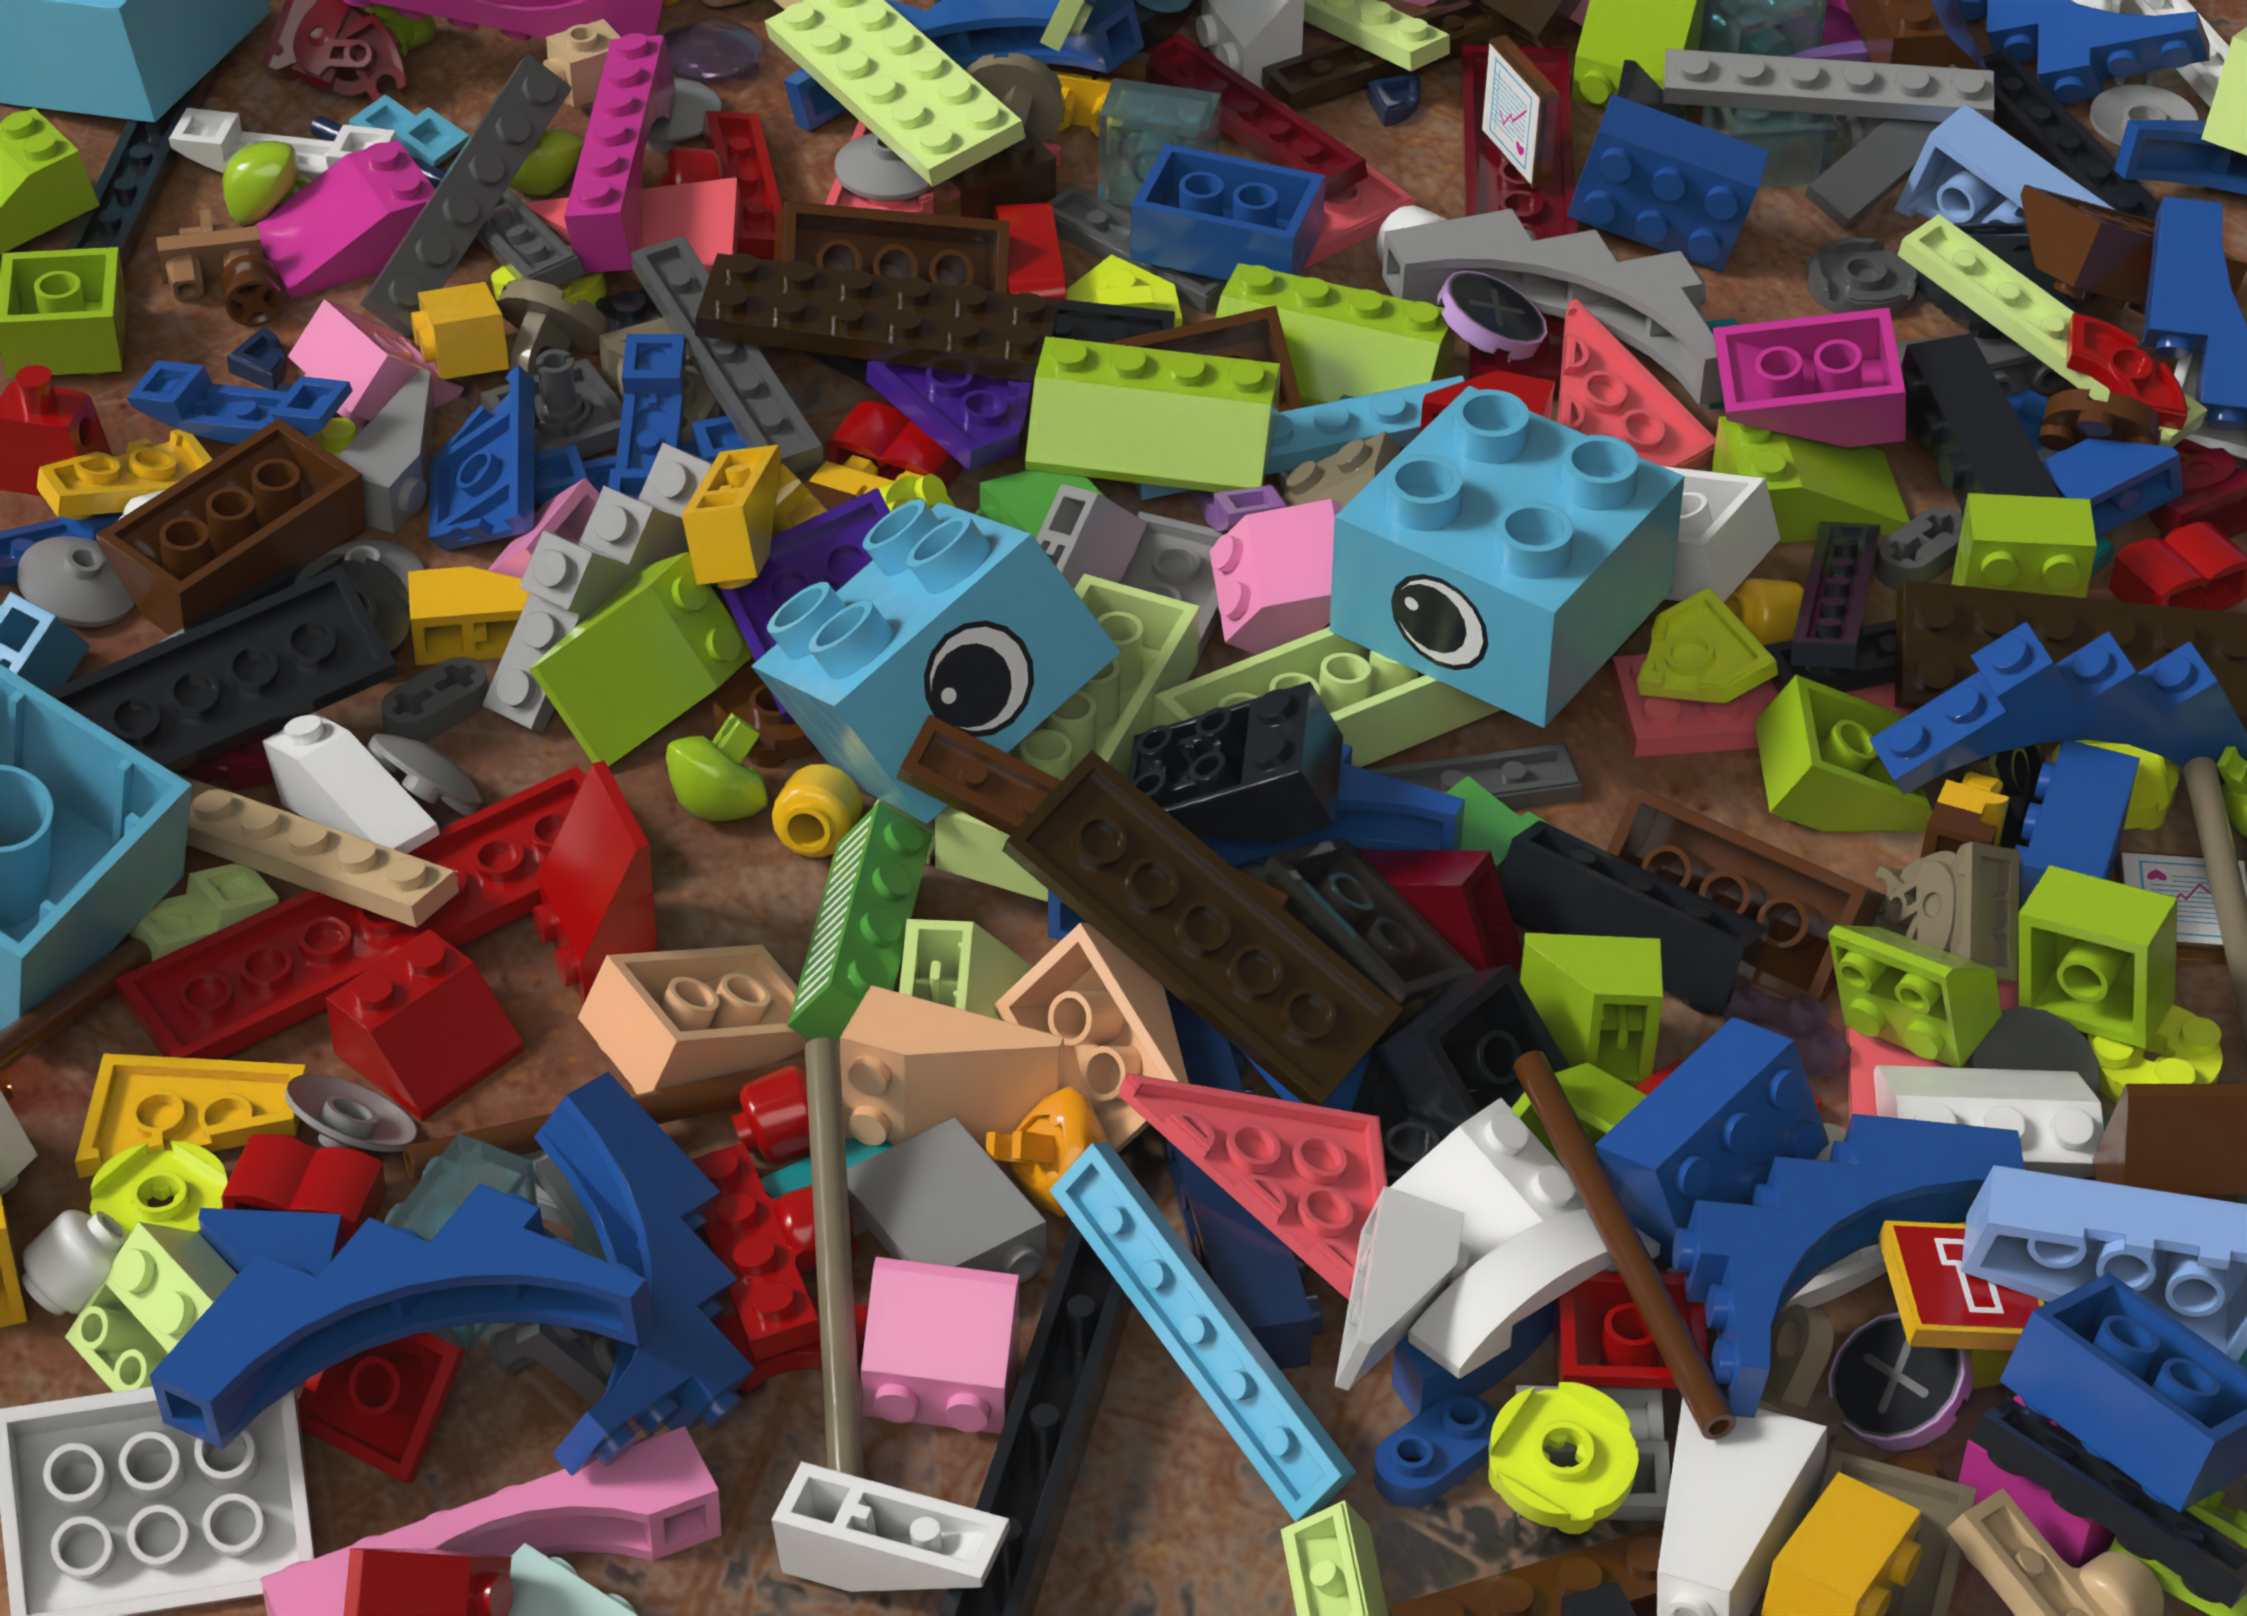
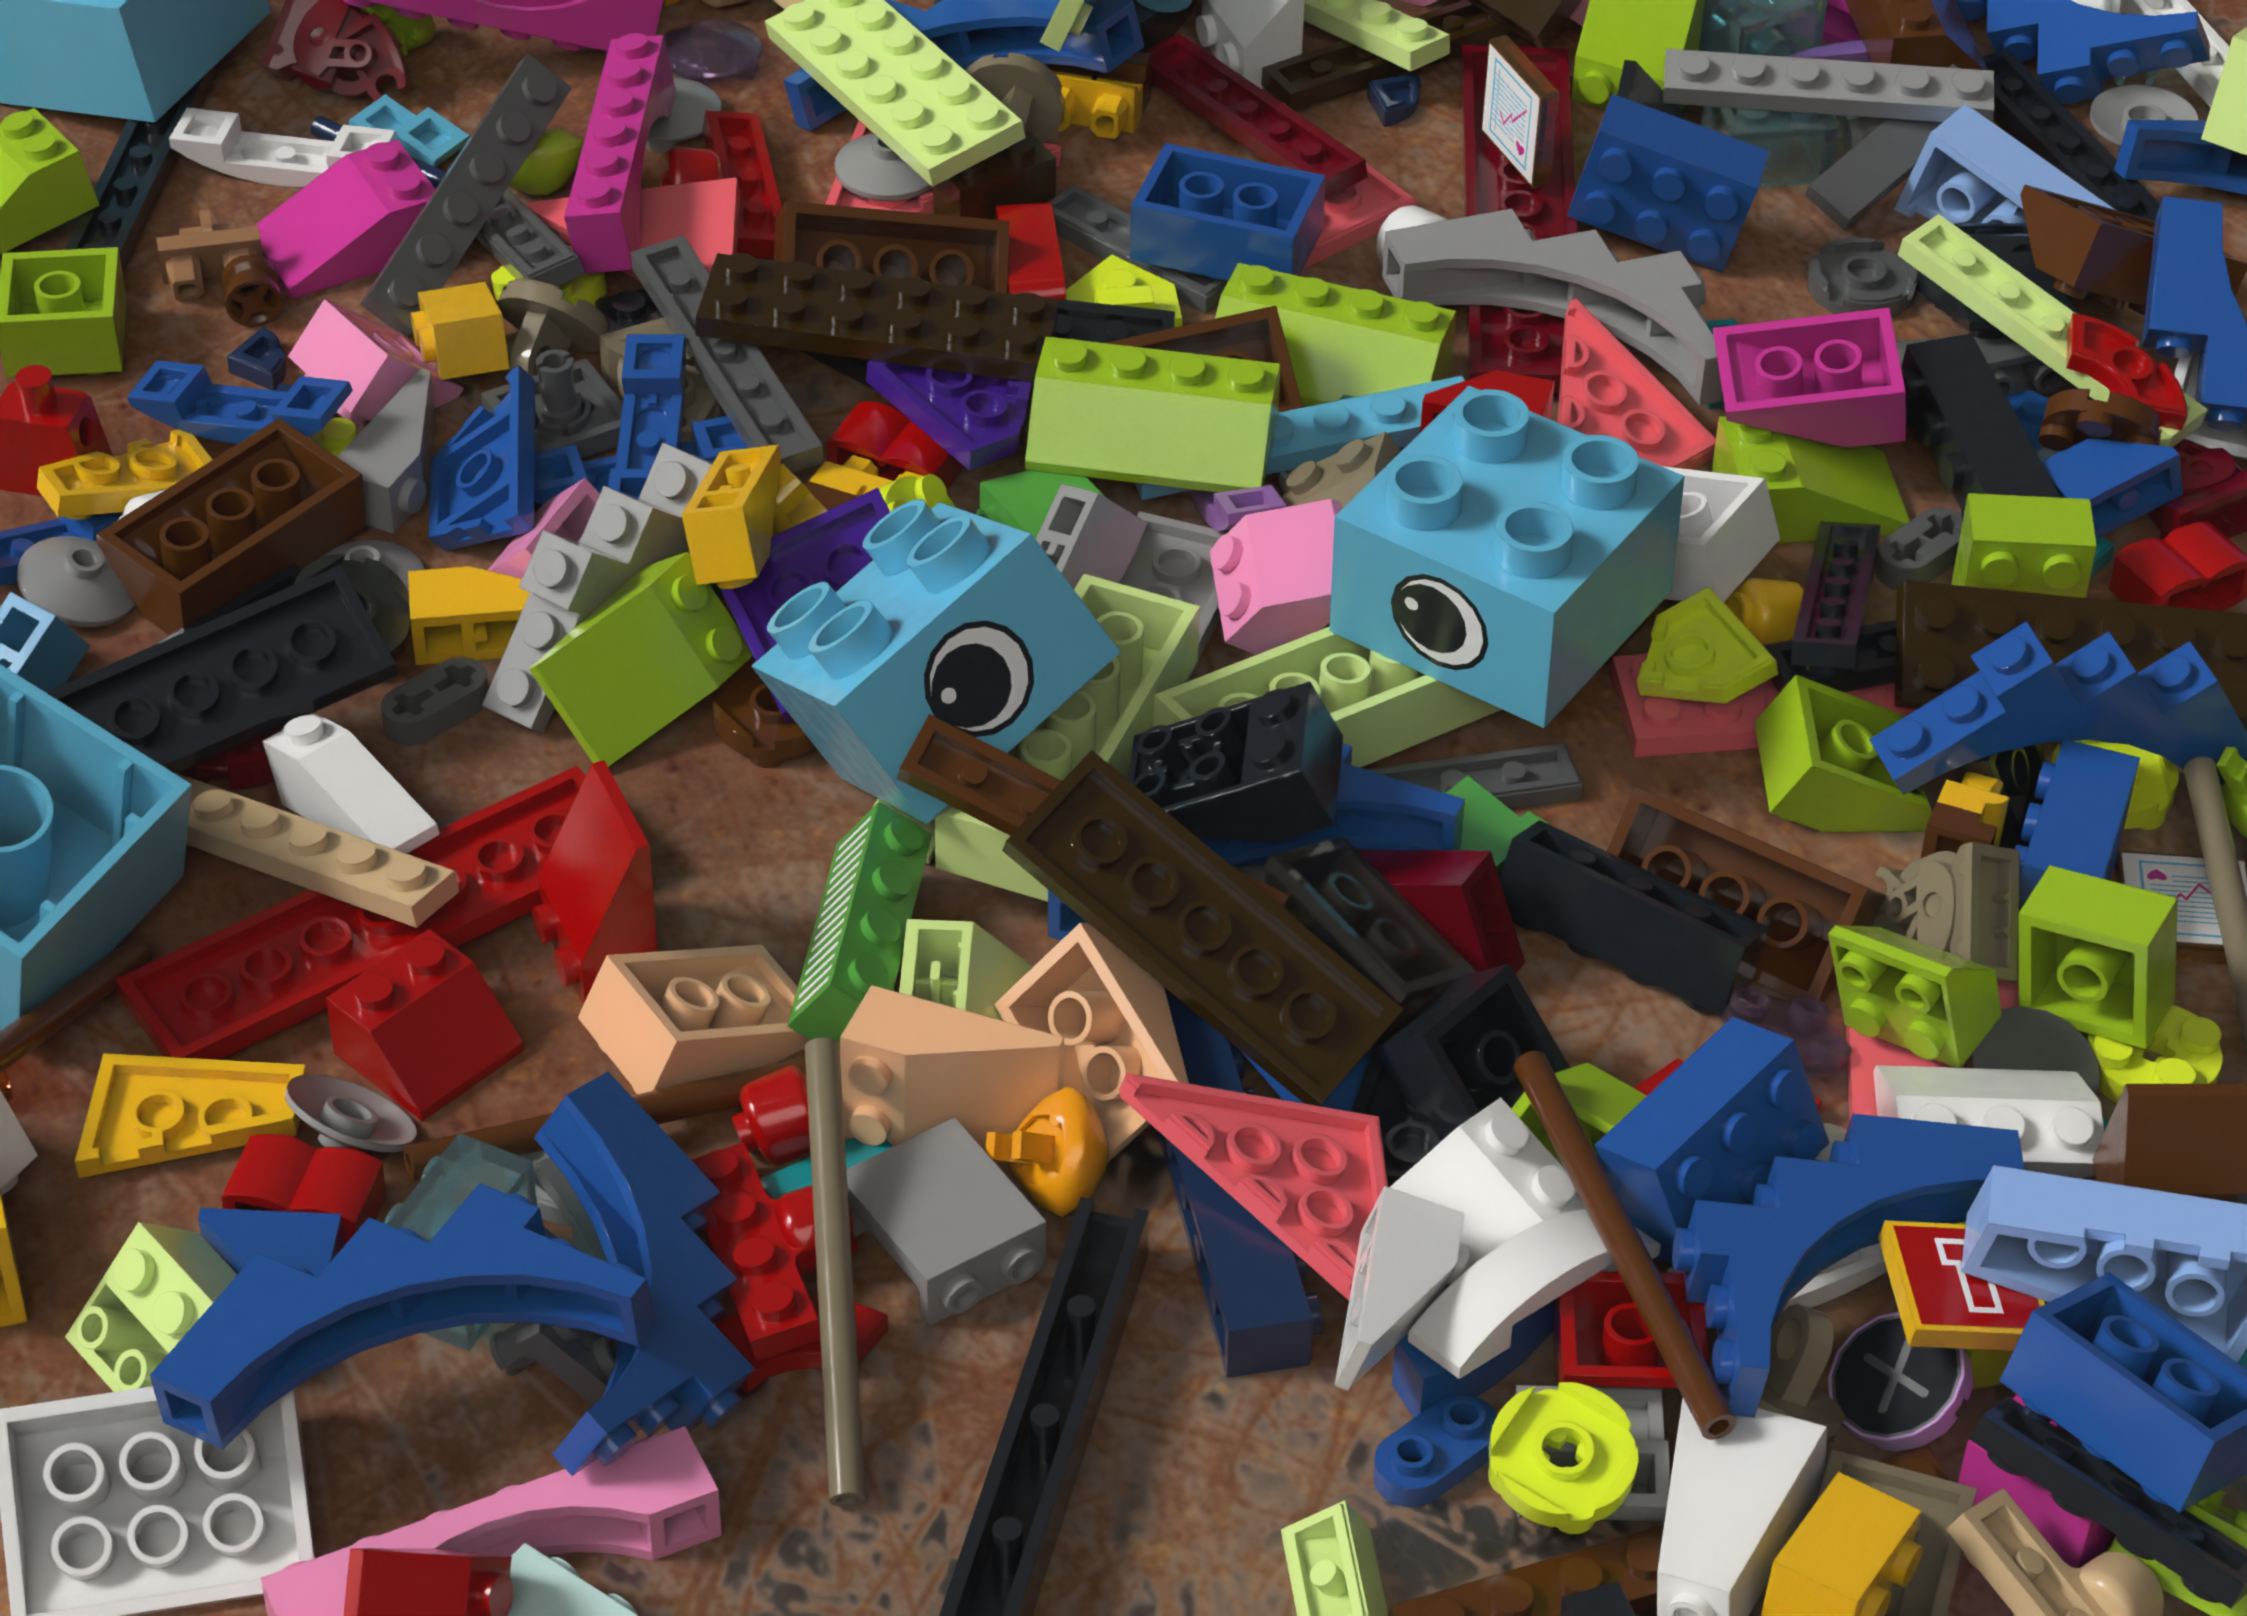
white head [22,1210,128,1316] -> none
neon yellow plate [90,1141,228,1237] -> none
yellowish green slope [129,863,279,961] -> none
lime piece [222,141,313,226] -> none
red slope [298,1328,467,1483] -> none
light grey dish [366,733,484,816] -> none
tan brick [543,19,620,109] -> none
lime piece [666,712,769,822] -> none
white slope [771,1461,1010,1592] -> none
yellow head [772,764,863,858] -> none
bright pink slope [861,1257,1019,1434] -> none
medium azure plate [1049,1142,1357,1522] -> none
clear light blue brick [1098,78,1221,210] -> none
tile [1437,270,1547,360] -> none
lime slope [1520,933,1663,1088] -> none

